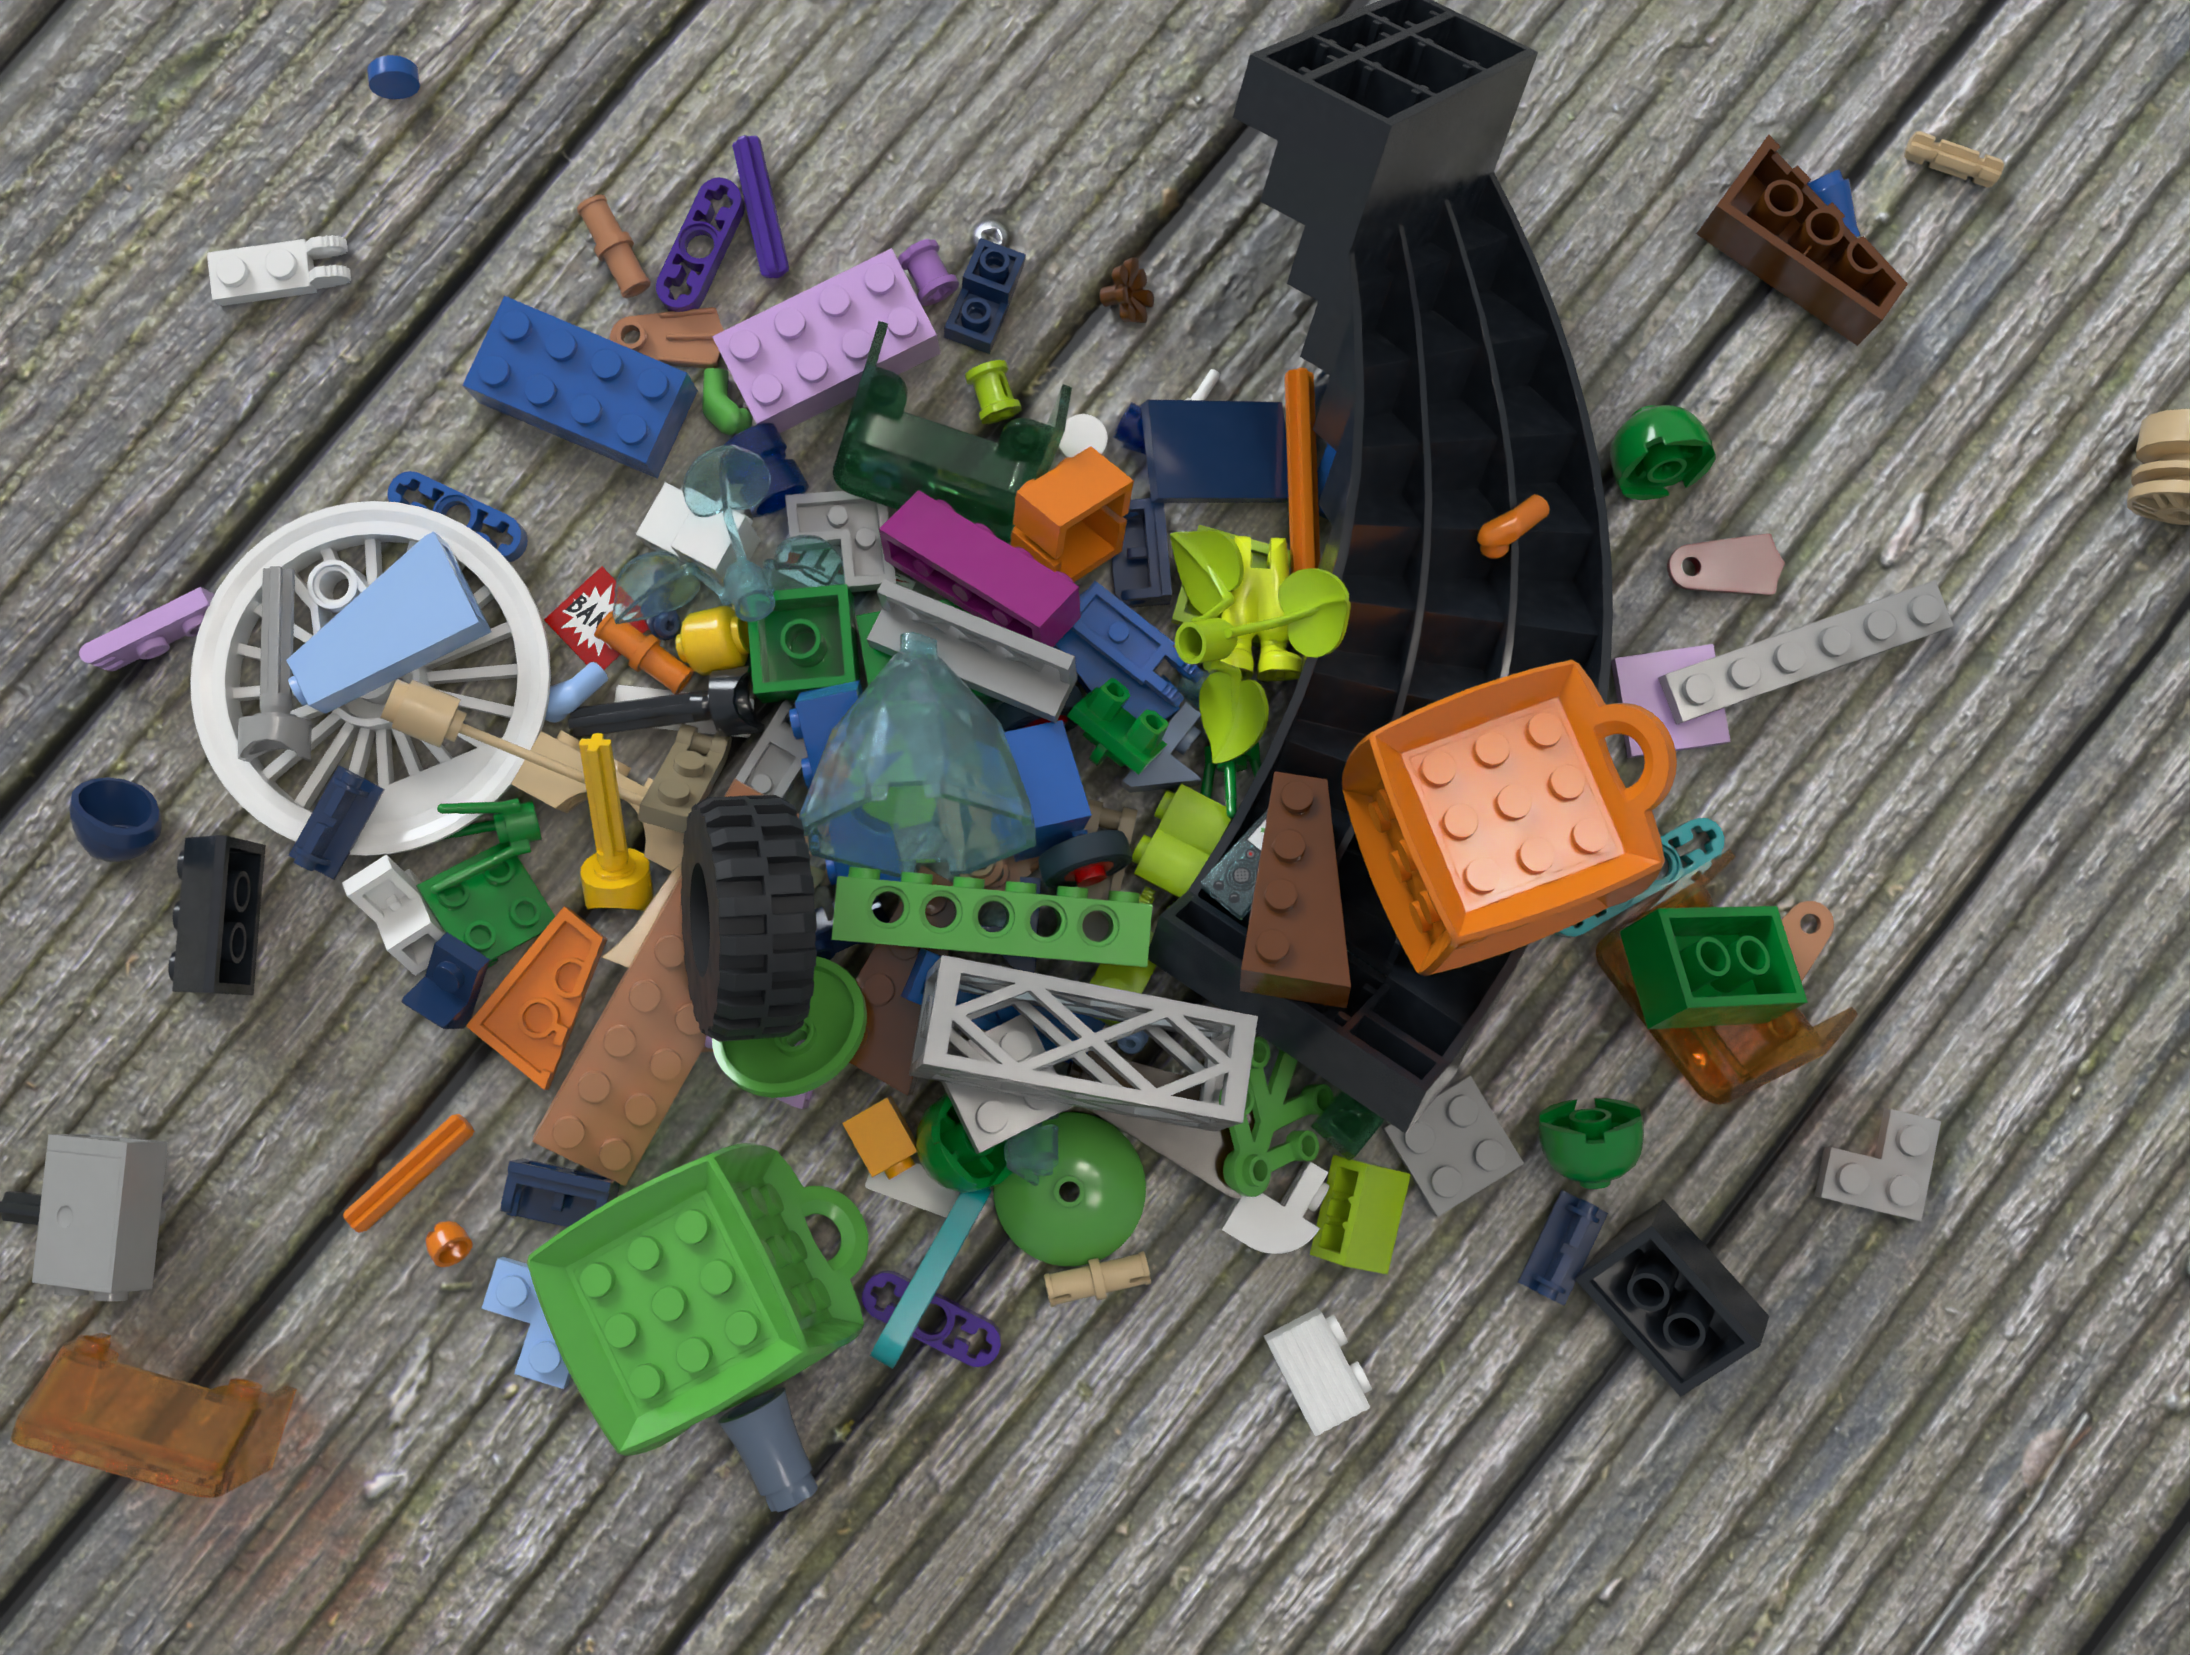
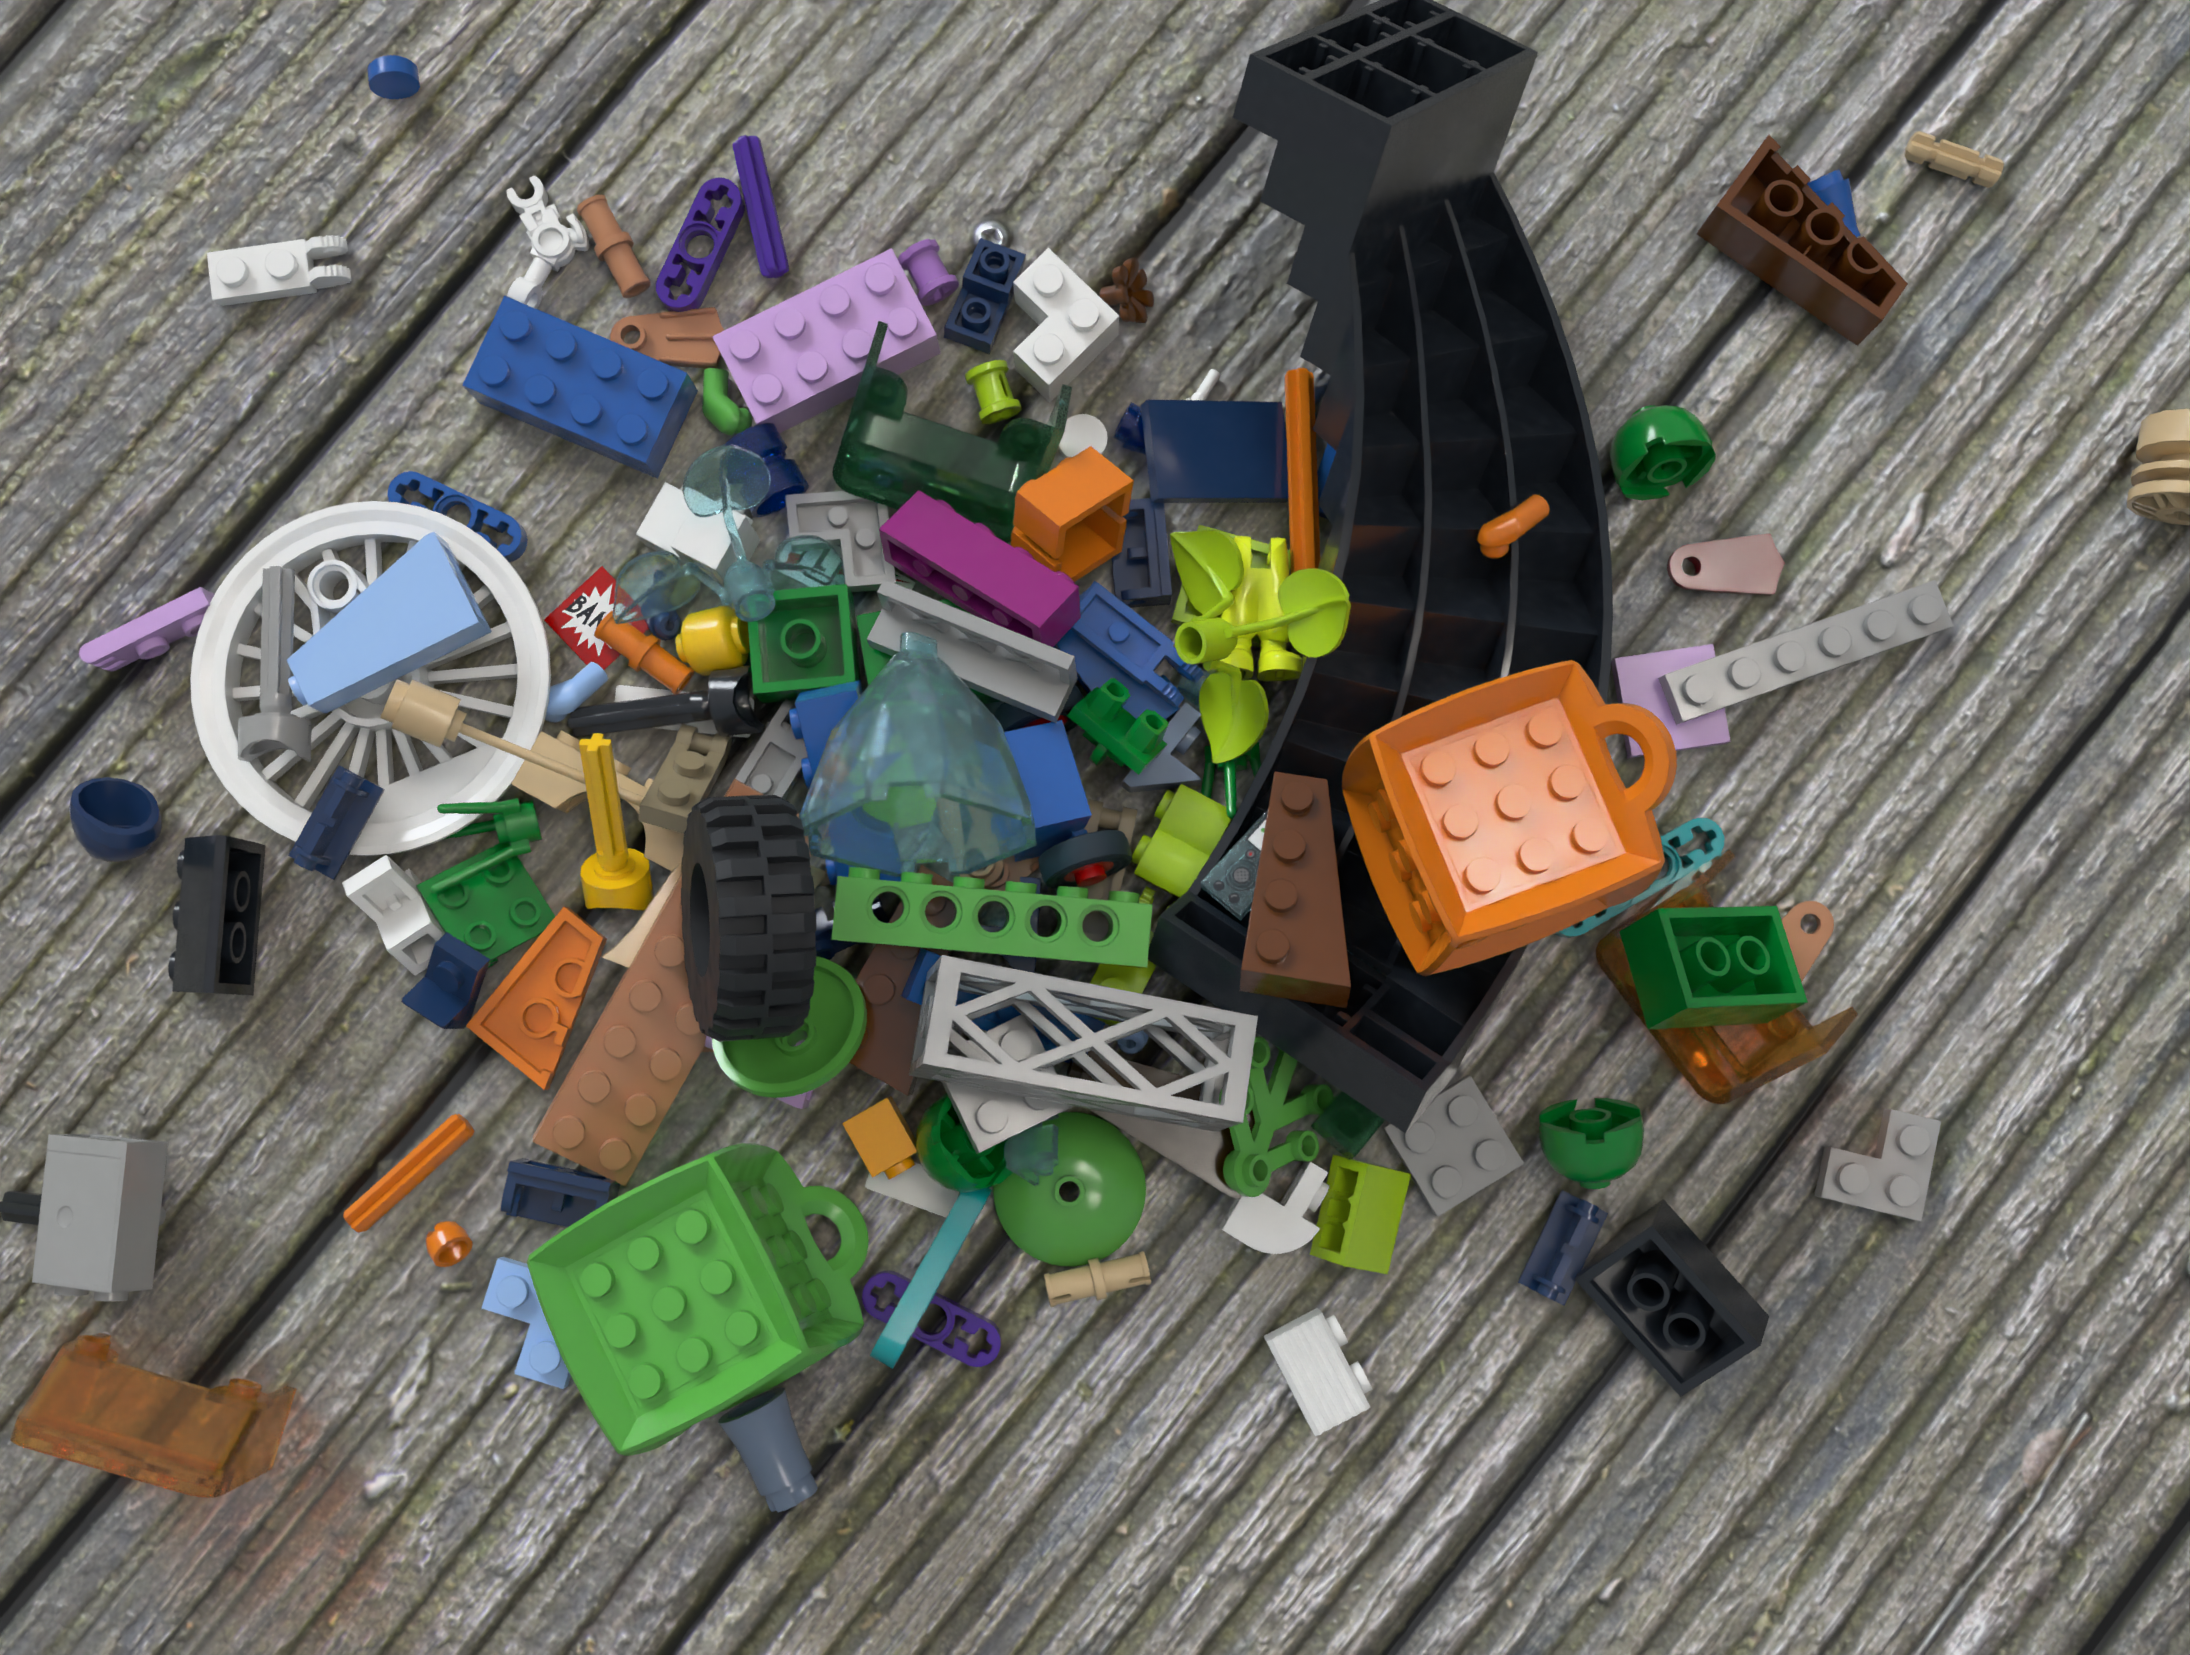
none -> white piece [507,176,589,309]
none -> white brick [1013,248,1119,403]

